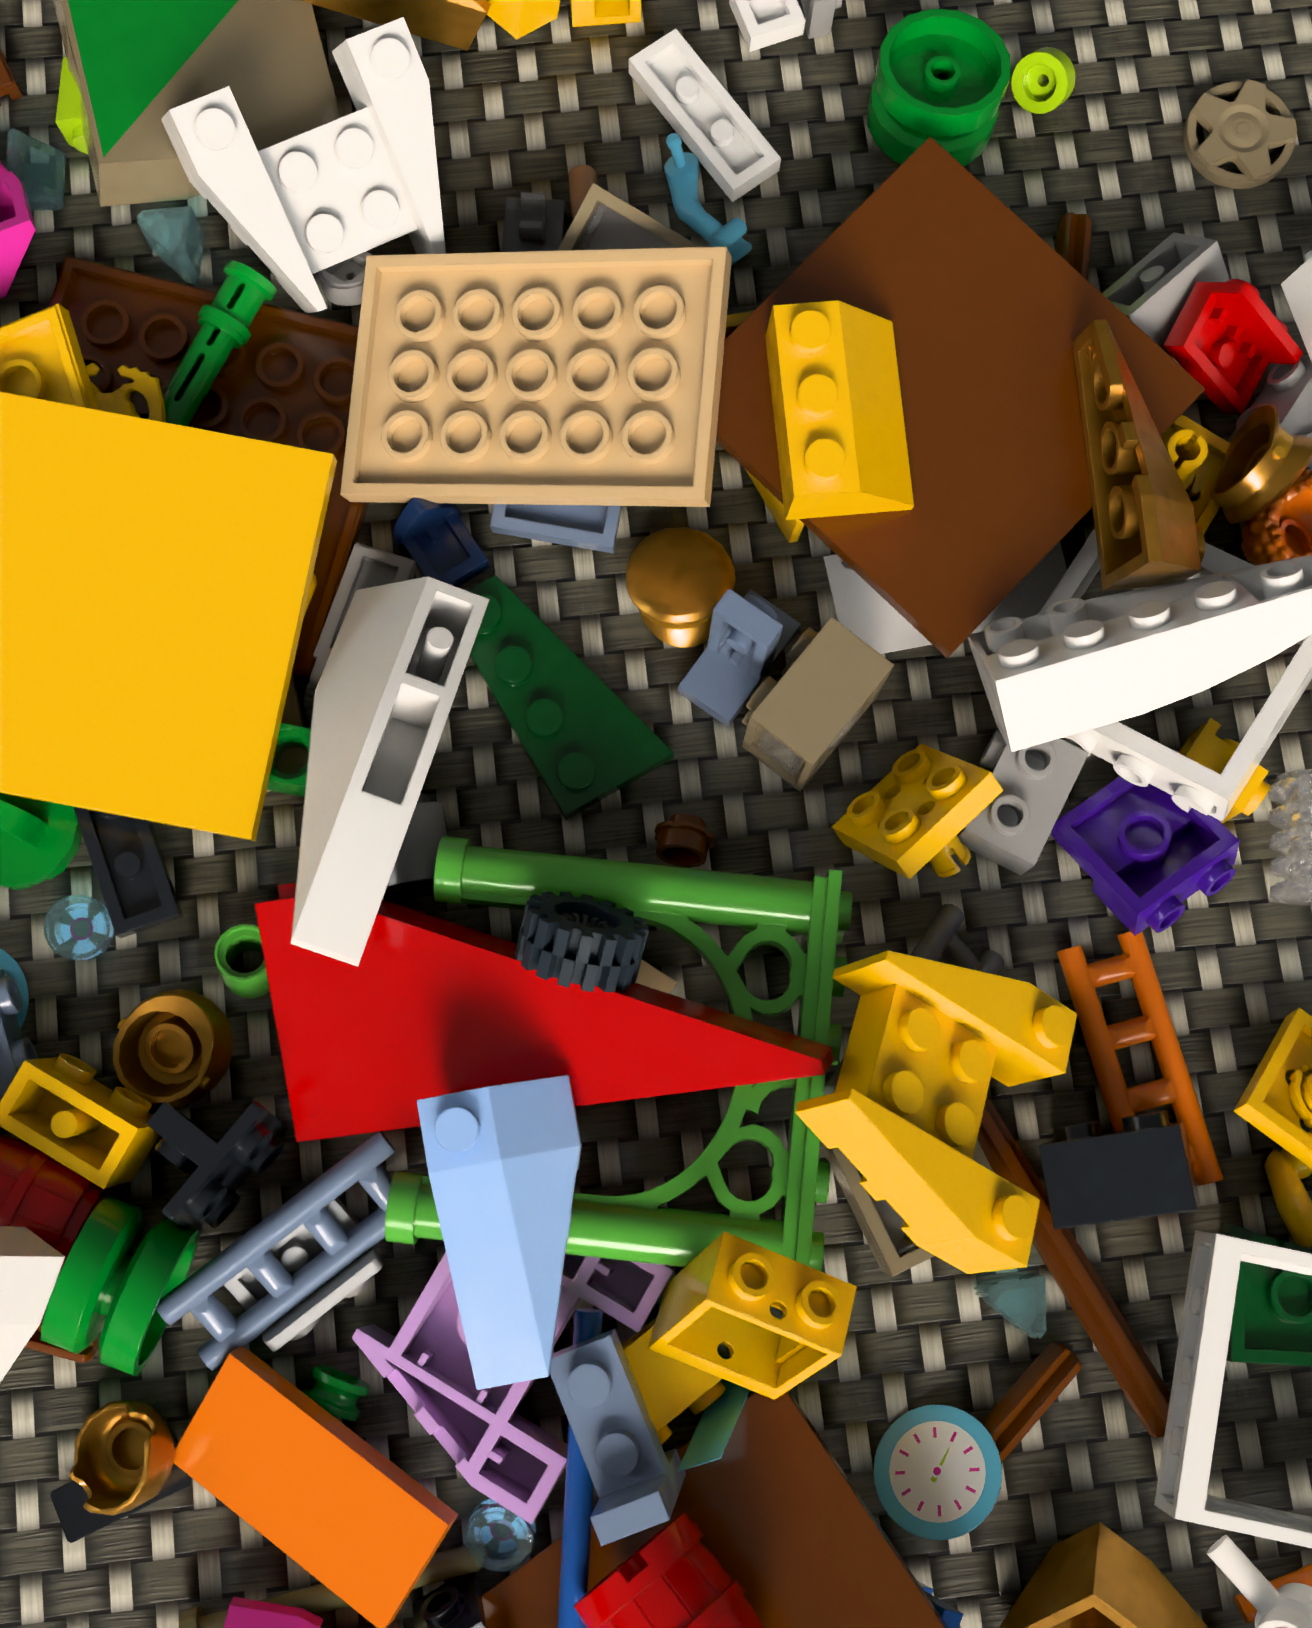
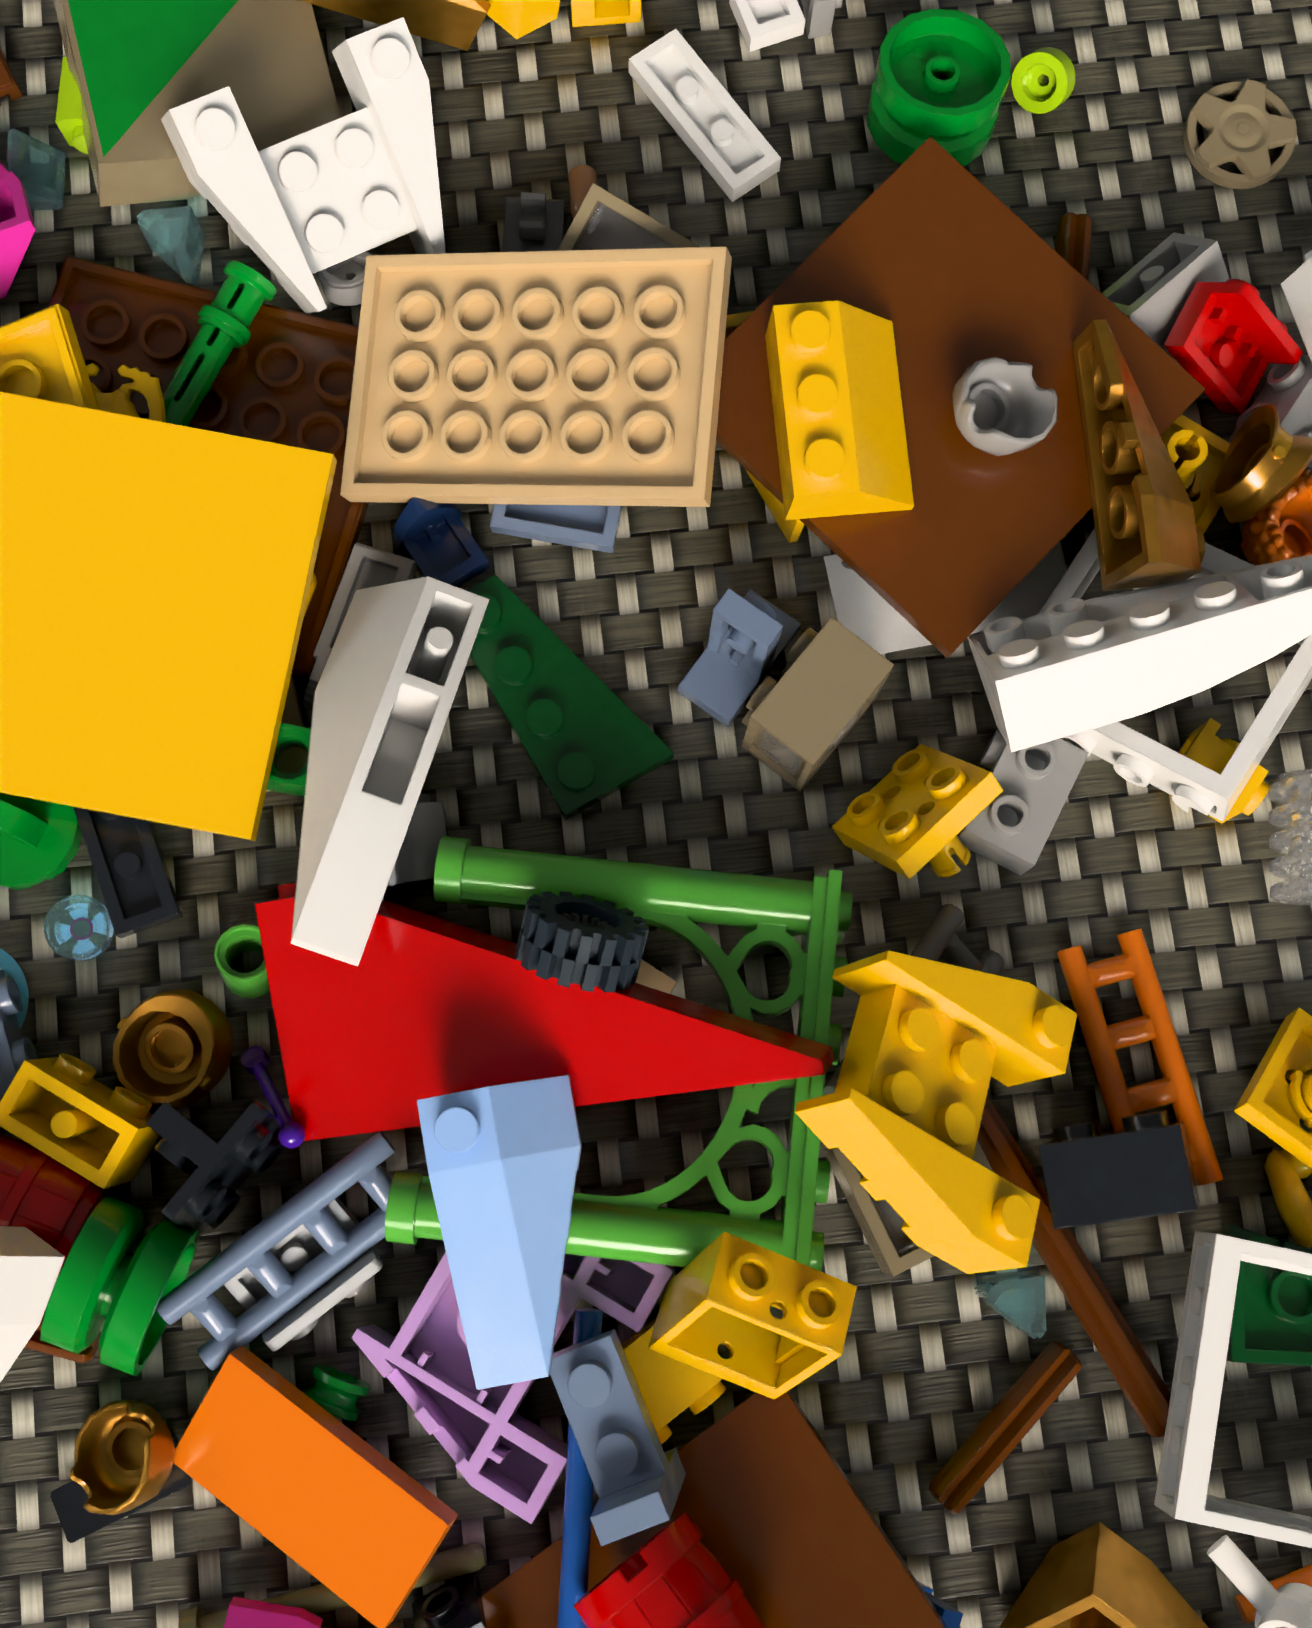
clear light blue tile [464,1497,537,1572] -> none
pearl gold piece [626,527,736,648] -> none
reddish brown plate [654,813,716,867] -> none
medium azure piece [664,133,752,265] -> none
sticker [677,1379,750,1472] -> none
sticker [874,1405,1002,1540] -> none
dark purple plate [1051,776,1240,936] -> none
none -> dark purple hinge [240,1046,306,1148]
none -> light grey hair [952,357,1058,456]

